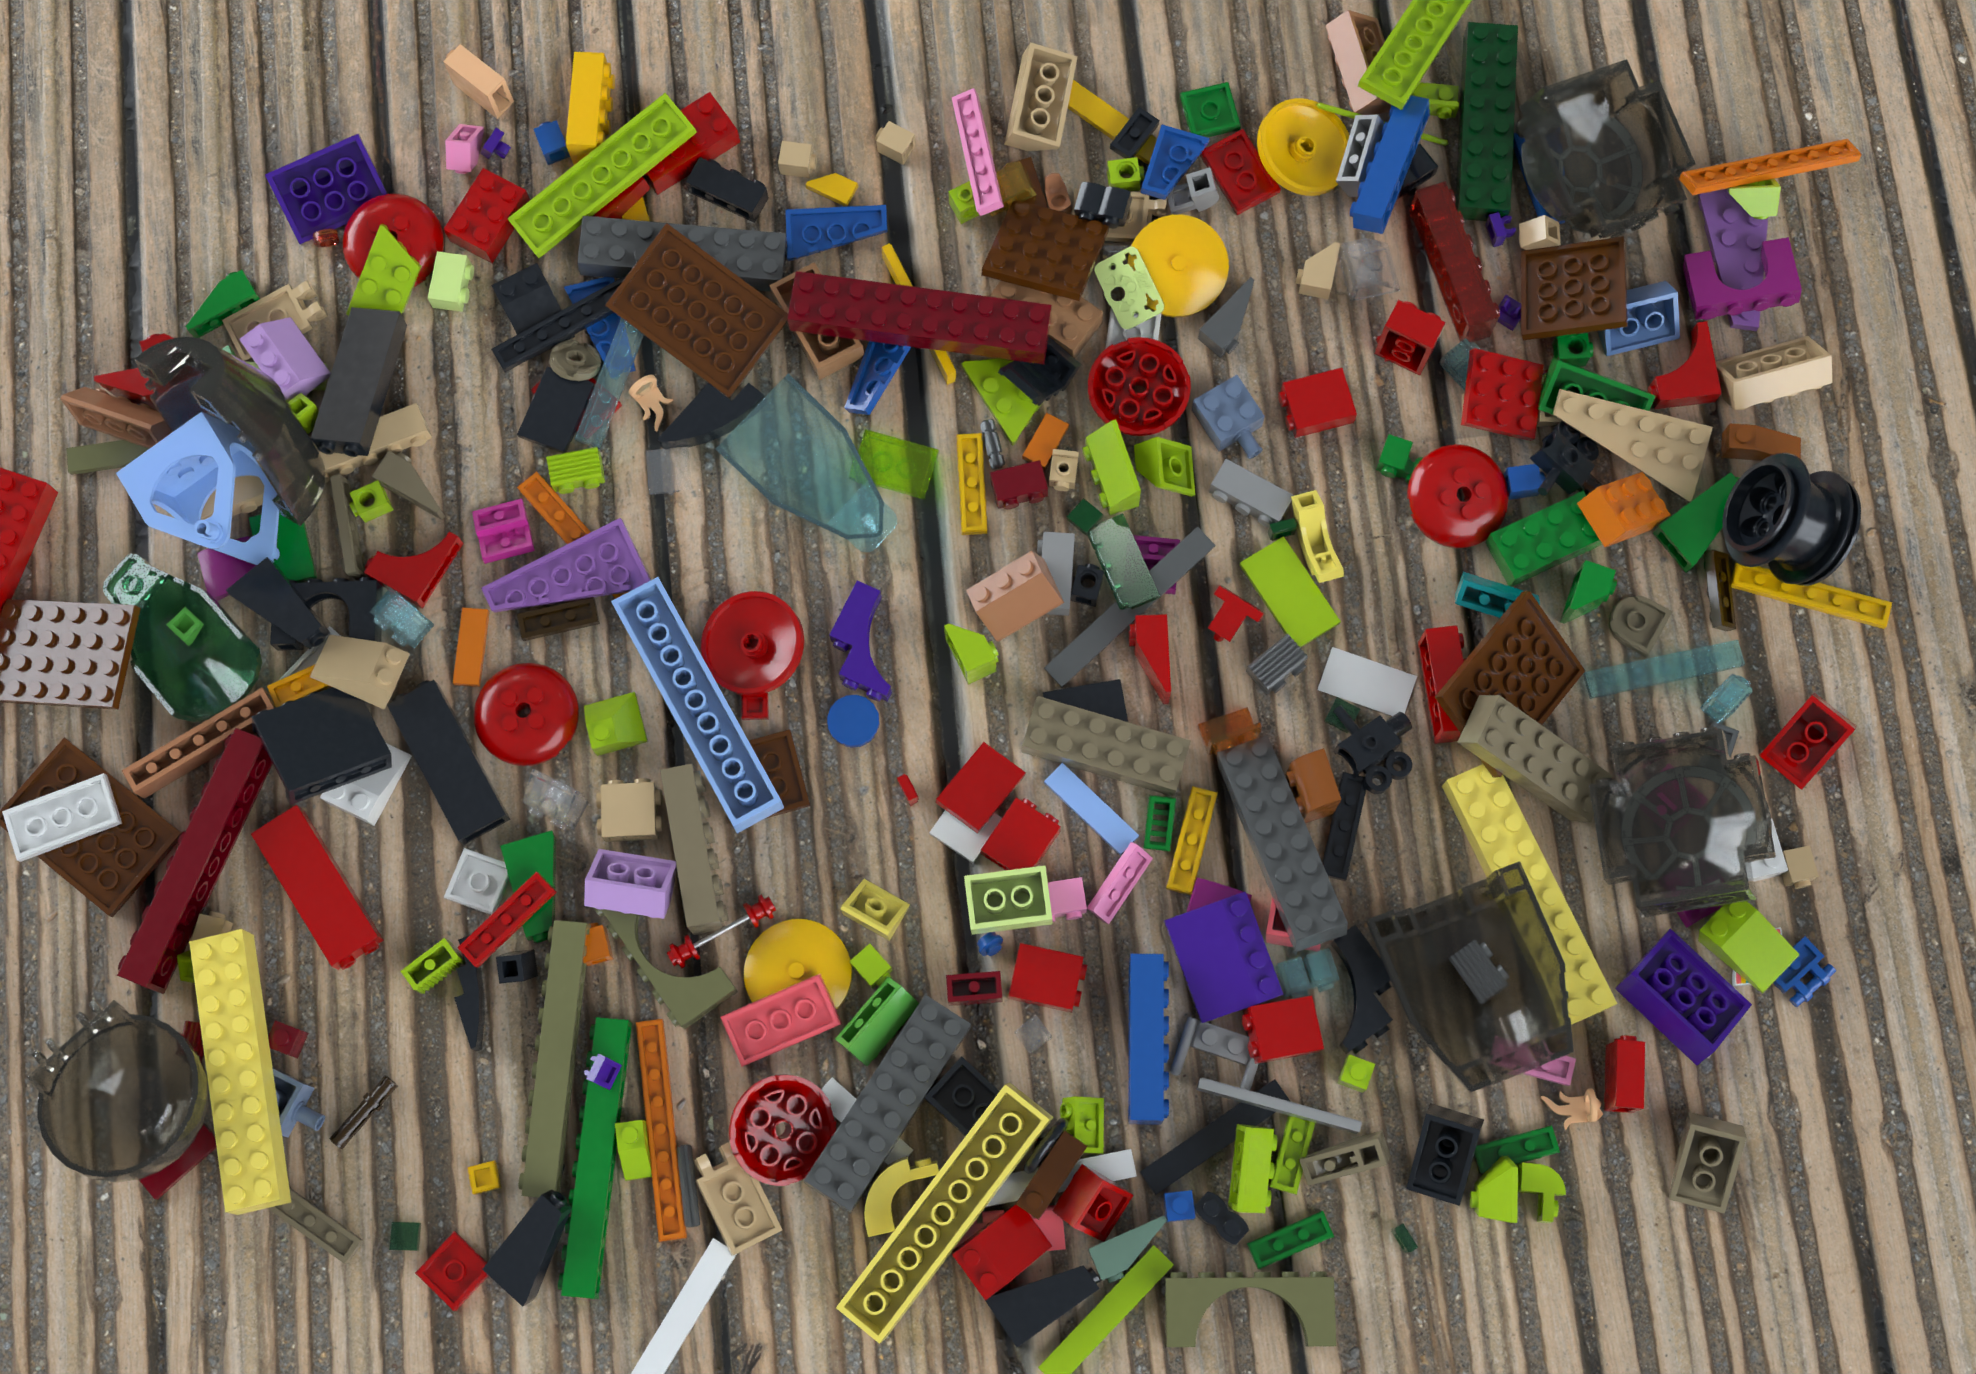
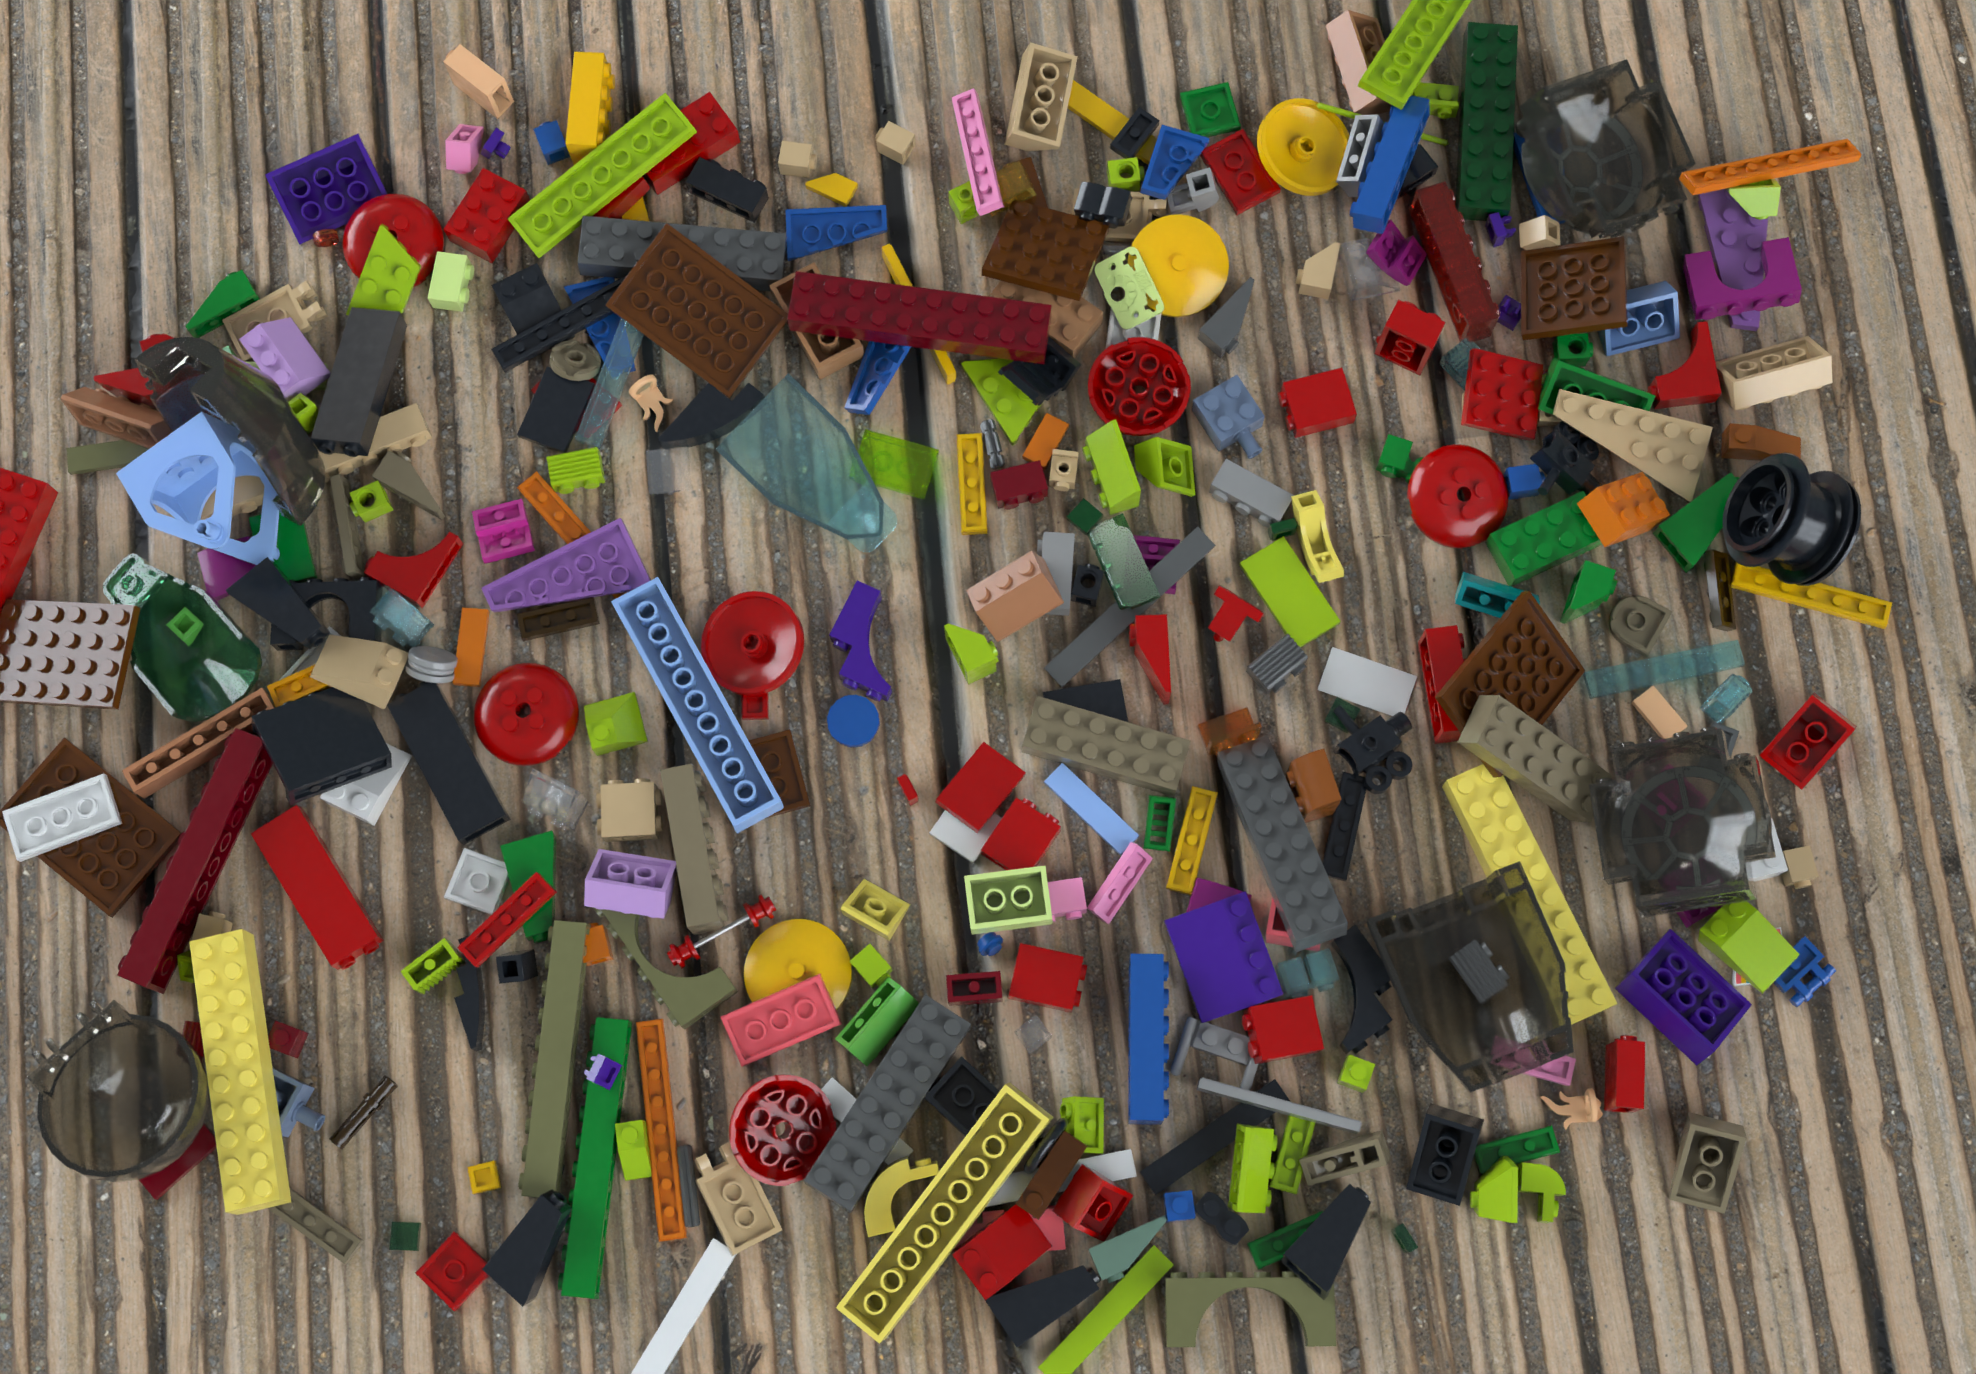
nougat hair [1045,173,1072,213] -> none
none -> light grey head [405,646,458,683]
none -> black slope [1282,1184,1371,1300]
none -> magenta slope [1366,219,1427,286]
none -> light nougat tile [1632,685,1688,744]

